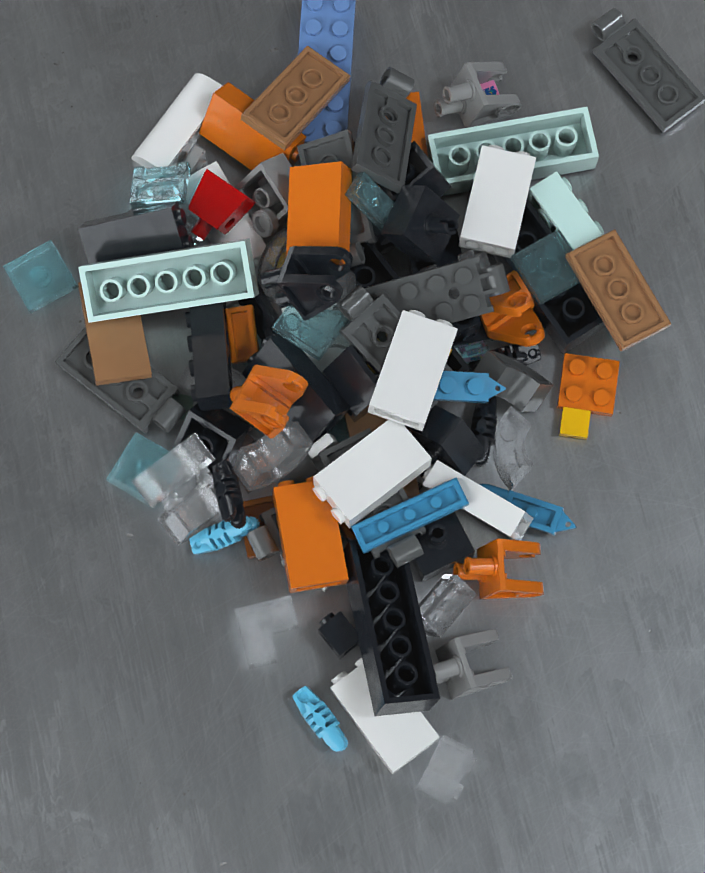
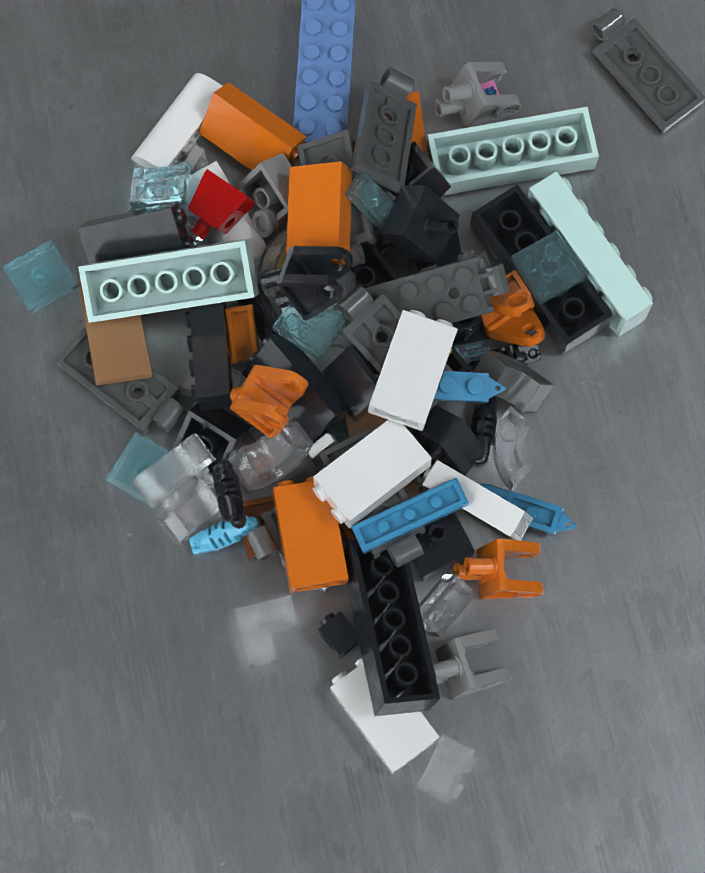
medium nougat tile [241,46,351,151] -> none
medium azure hinge [292,686,349,752] -> none
white brick [459,145,536,259] -> none
orange plate [557,353,620,417] -> none
yellow tile [559,407,591,440] -> none
medium nougat tile [565,229,671,352] -> none

